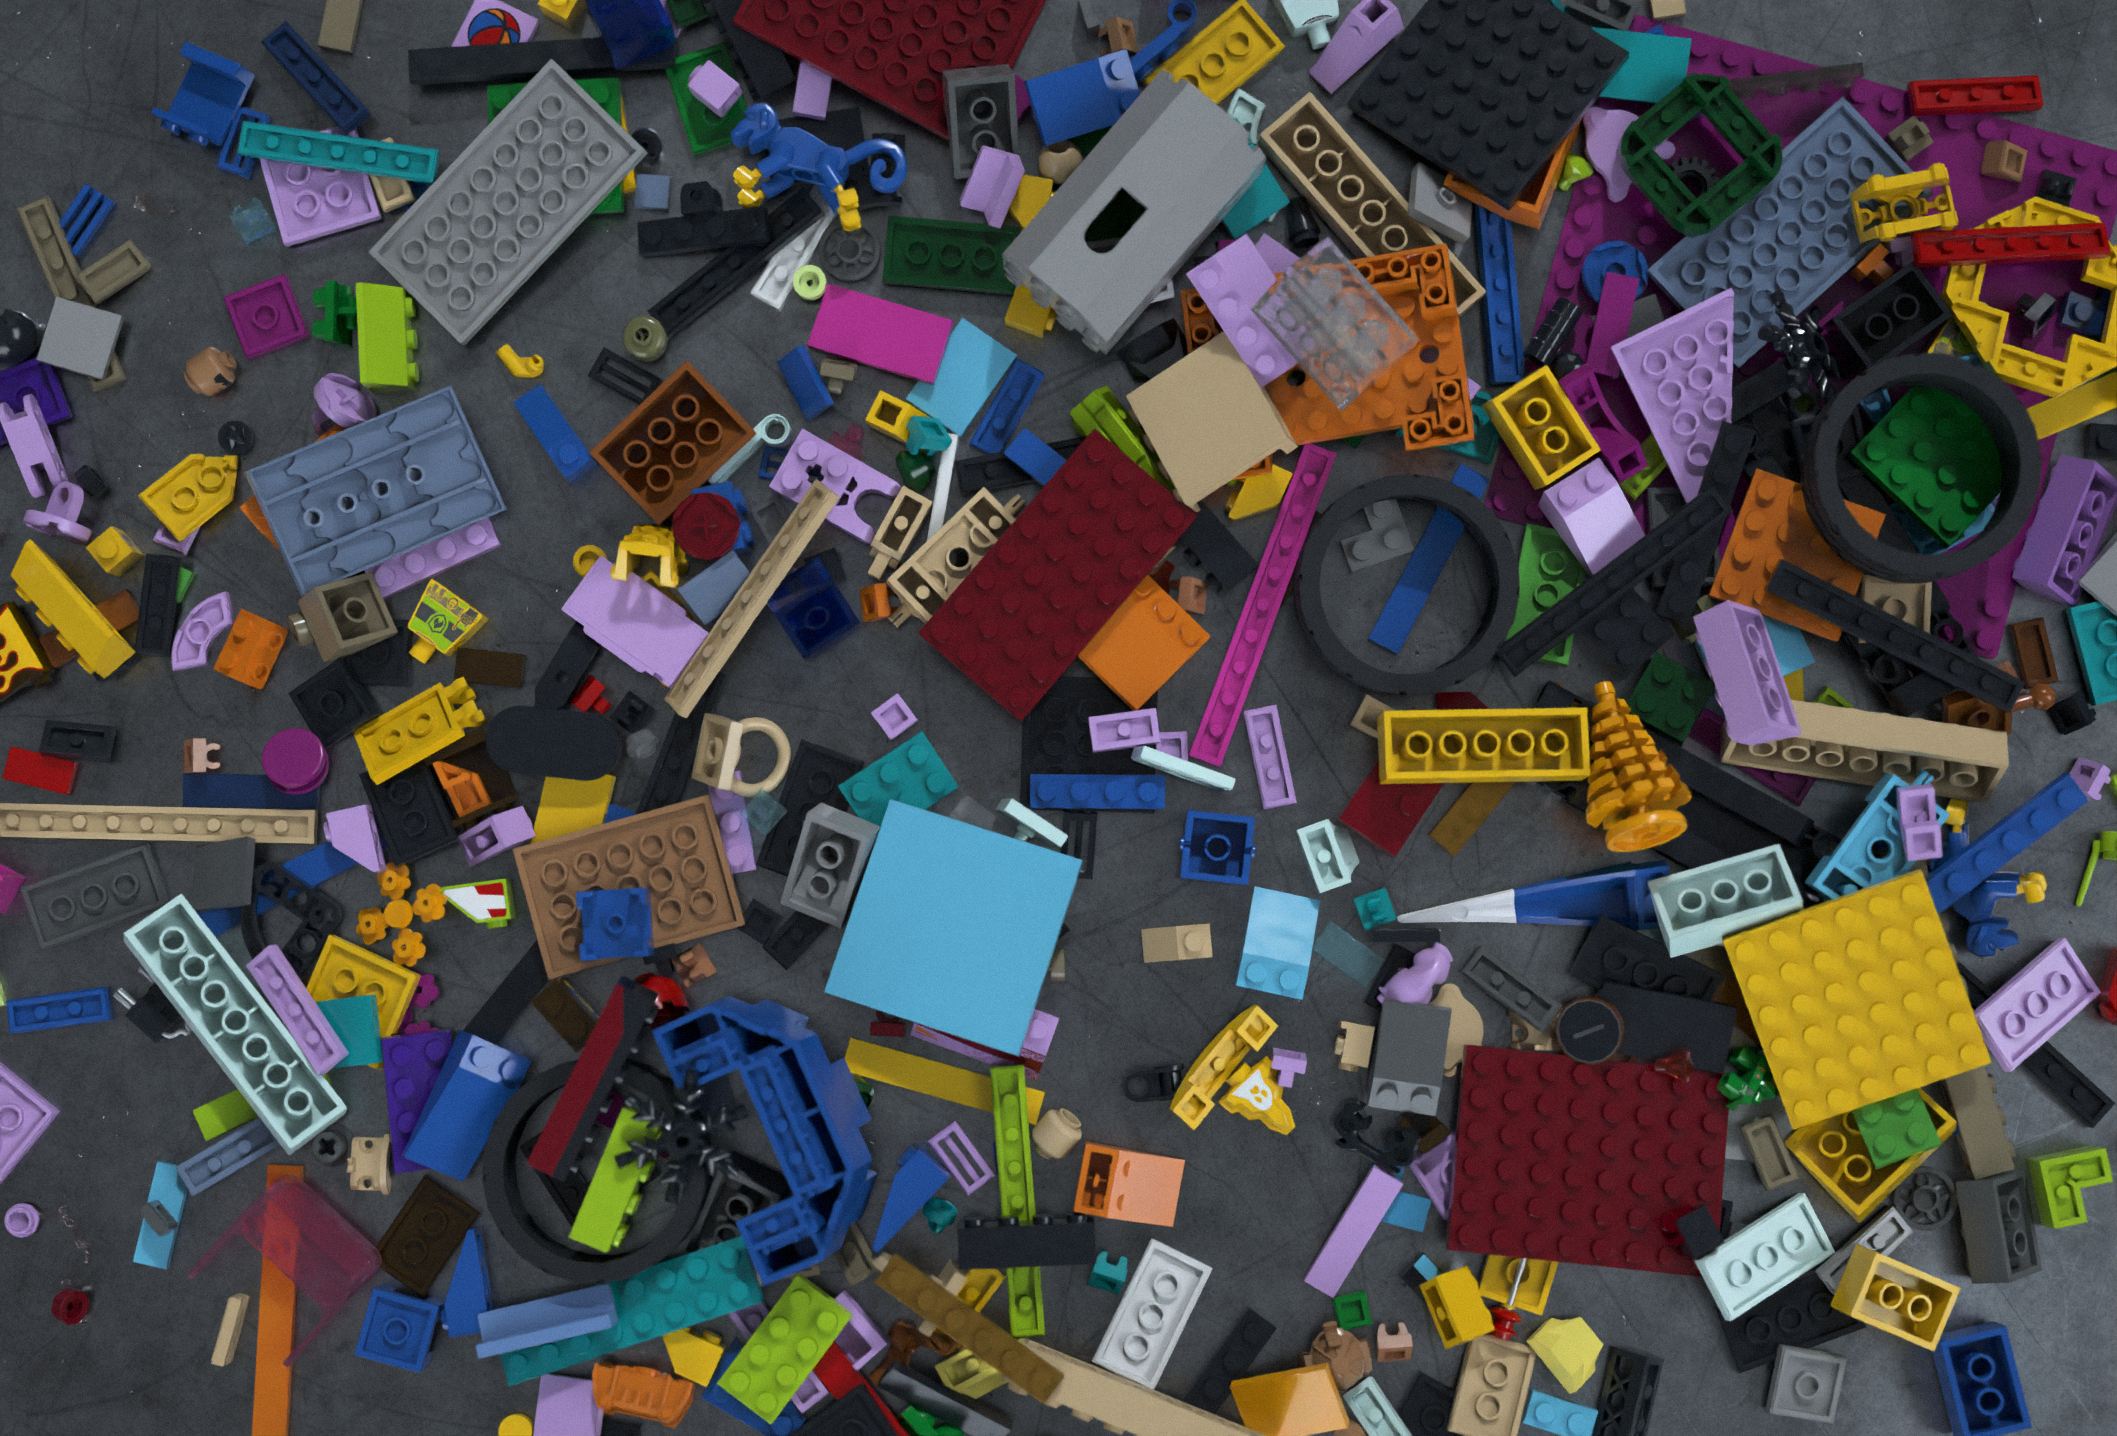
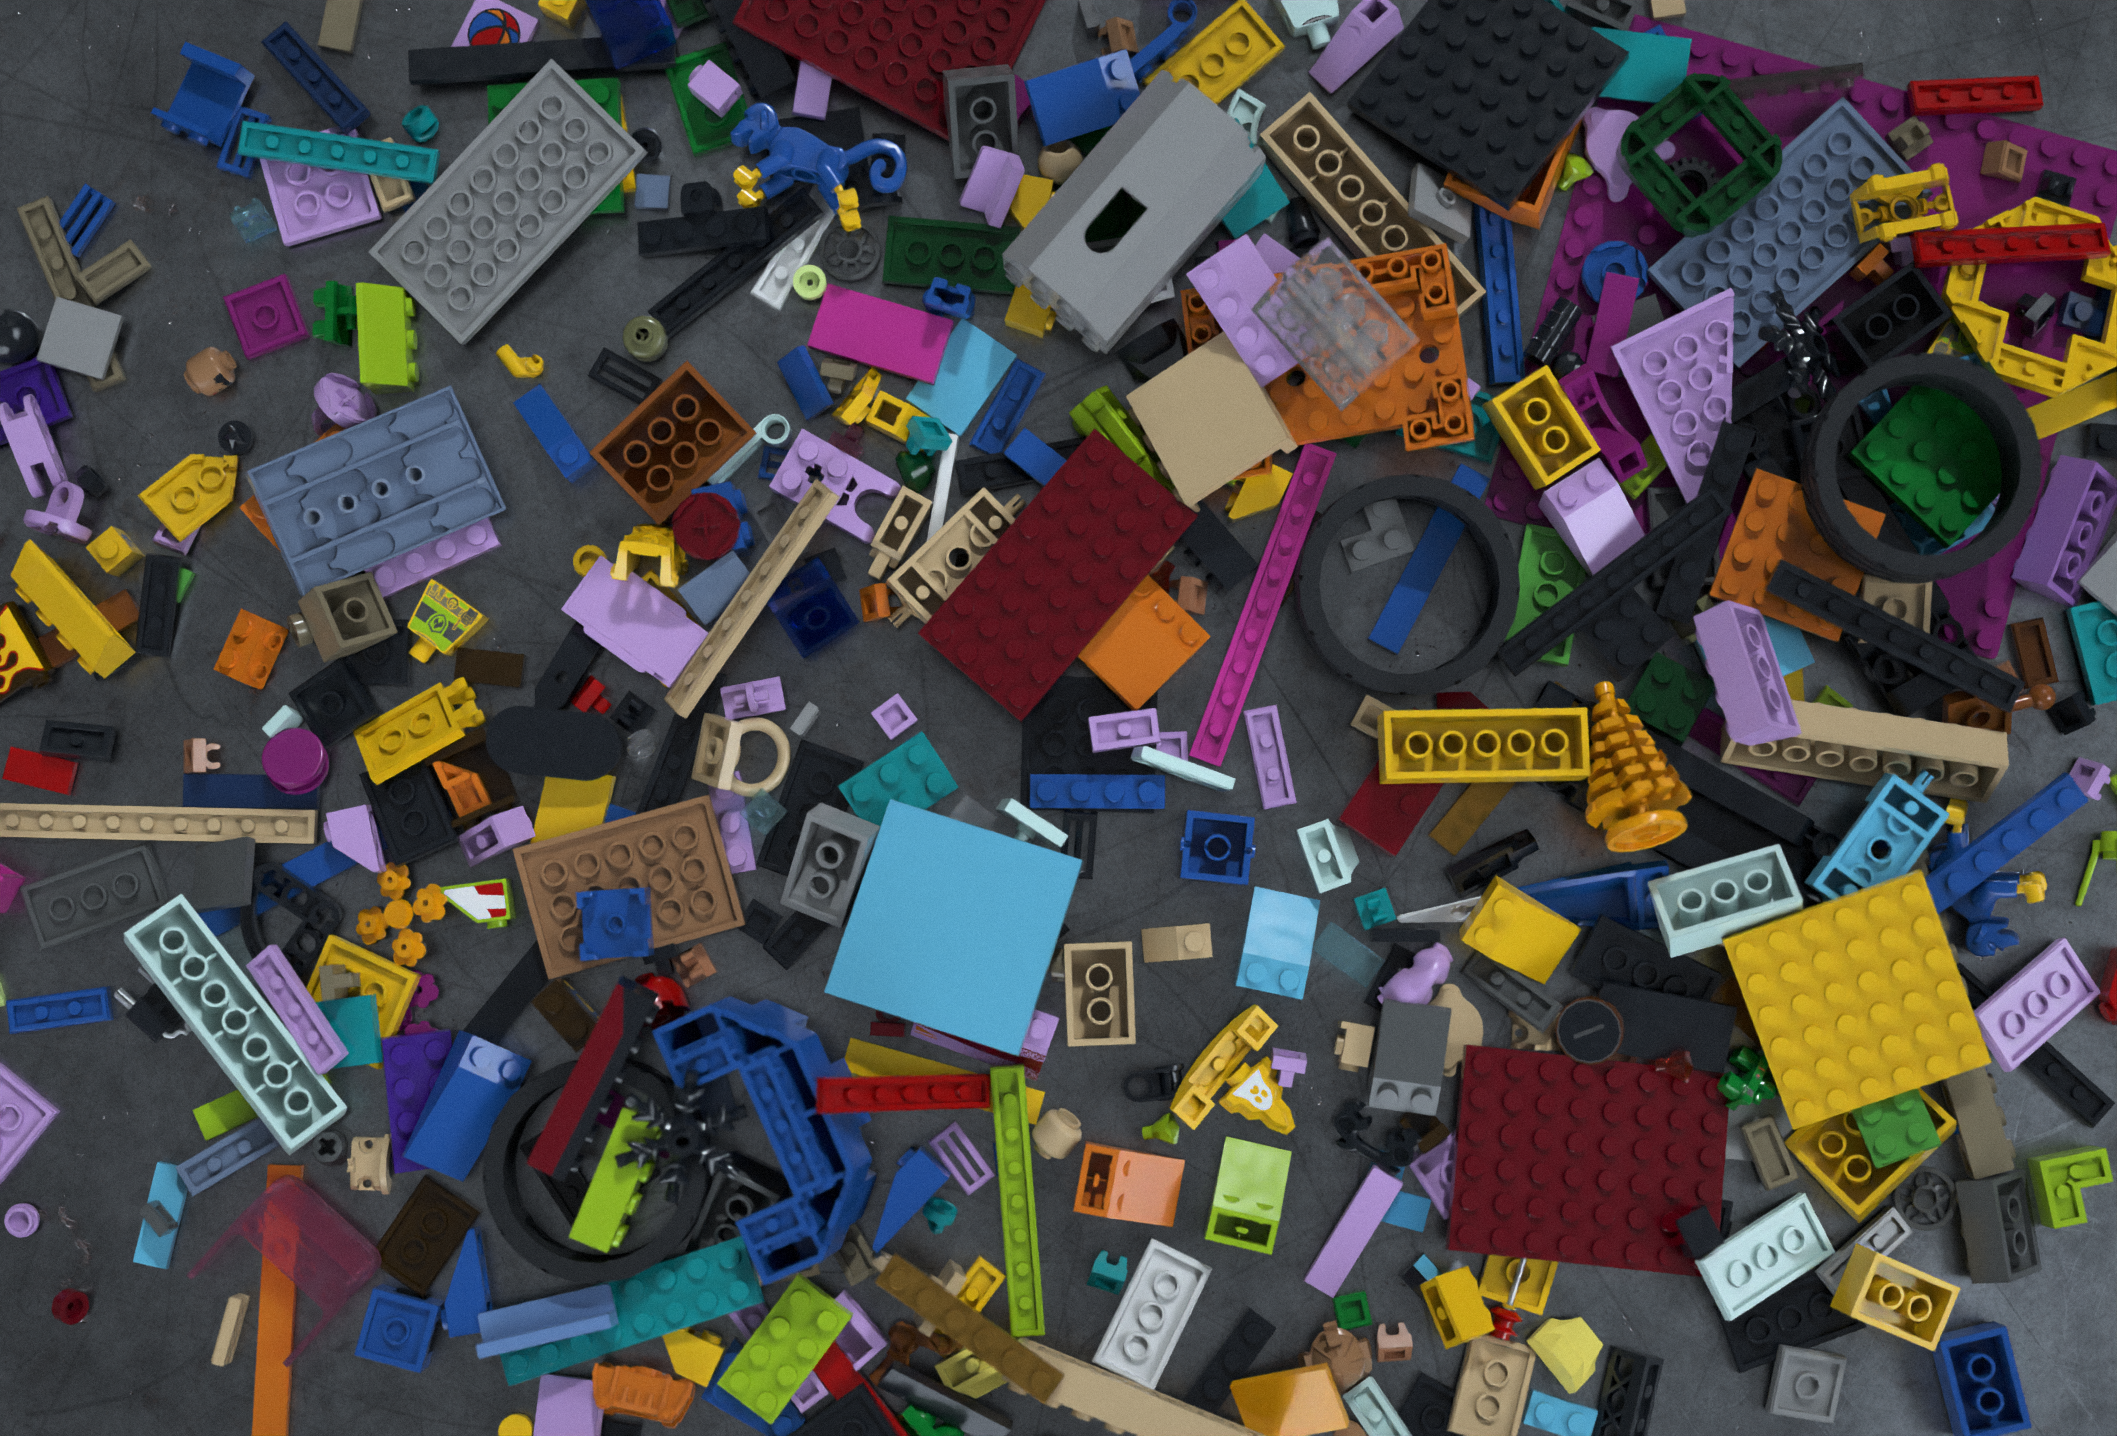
lavender tile [172,591,234,671] -> none
black brick [957,1212,1096,1270] -> none
lavender slope [1896,784,1942,861] -> none
none -> light aqua tile [262,705,305,738]
none -> dark tan tile [319,964,361,1000]
none -> teal tile [401,105,439,142]
none -> lavender hips [720,676,786,720]
none -> light grey tile [790,701,821,737]
none -> red tile [816,1073,990,1114]
none -> yellow wing [831,367,882,425]
none -> blue animal [922,277,976,319]
none -> tan brick [1064,941,1136,1047]
none -> lime rock [1142,1112,1179,1145]
none -> lime slope [1203,1136,1292,1255]
none -> black hinge [1446,829,1539,898]
none -> yellow slope [1459,875,1582,985]

